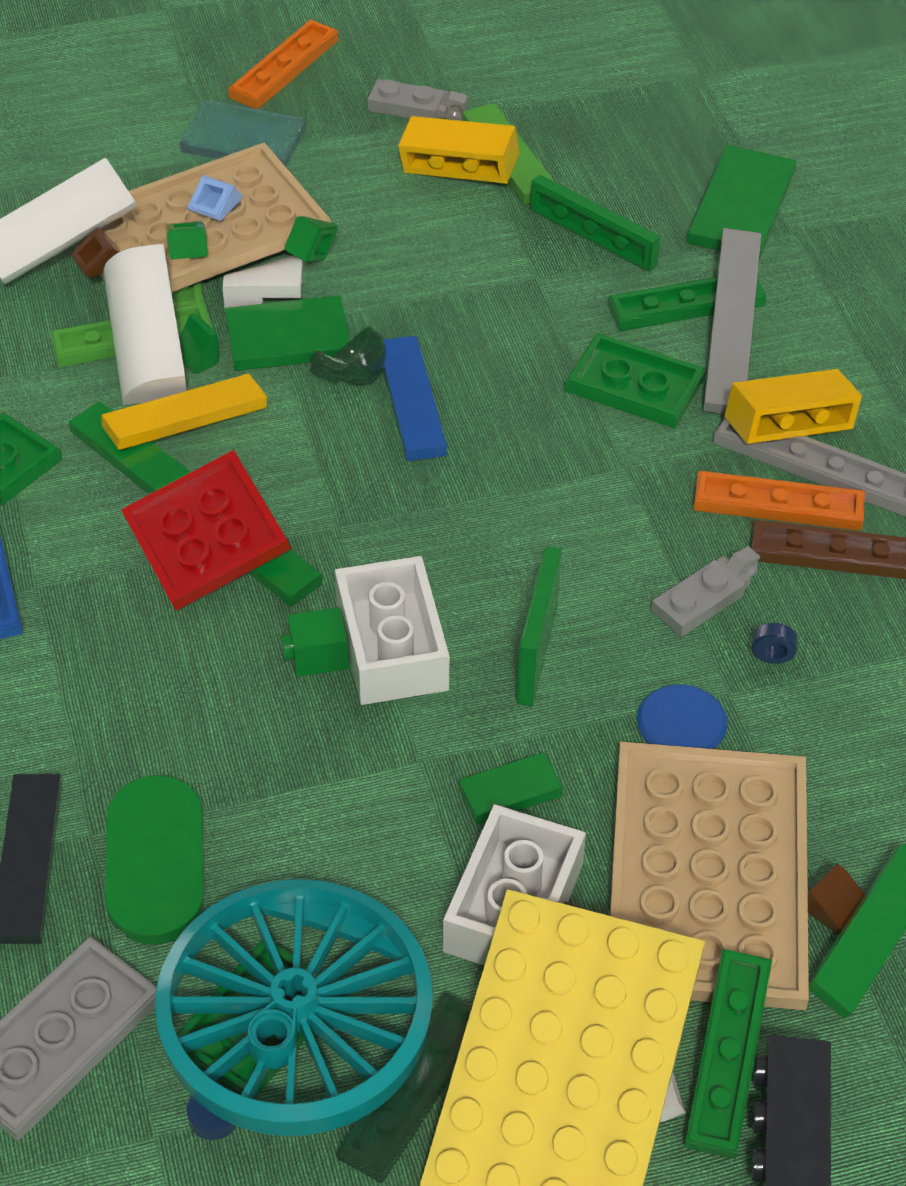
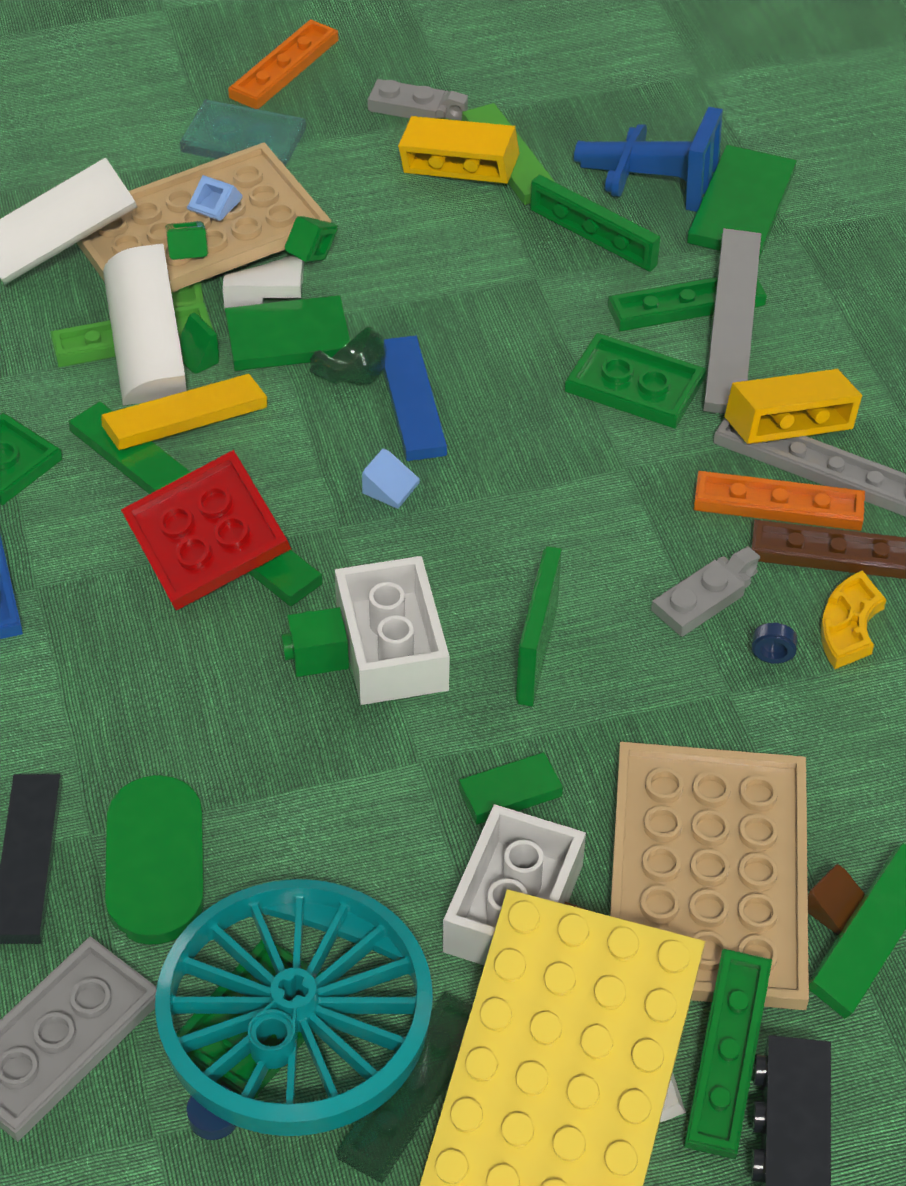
reddish brown slope [71,228,121,278] -> none
blue piece [637,684,727,749] -> none
none -> light blue slope [362,448,420,509]
none -> blue piece [574,106,723,212]
none -> yellow tile [821,570,886,669]

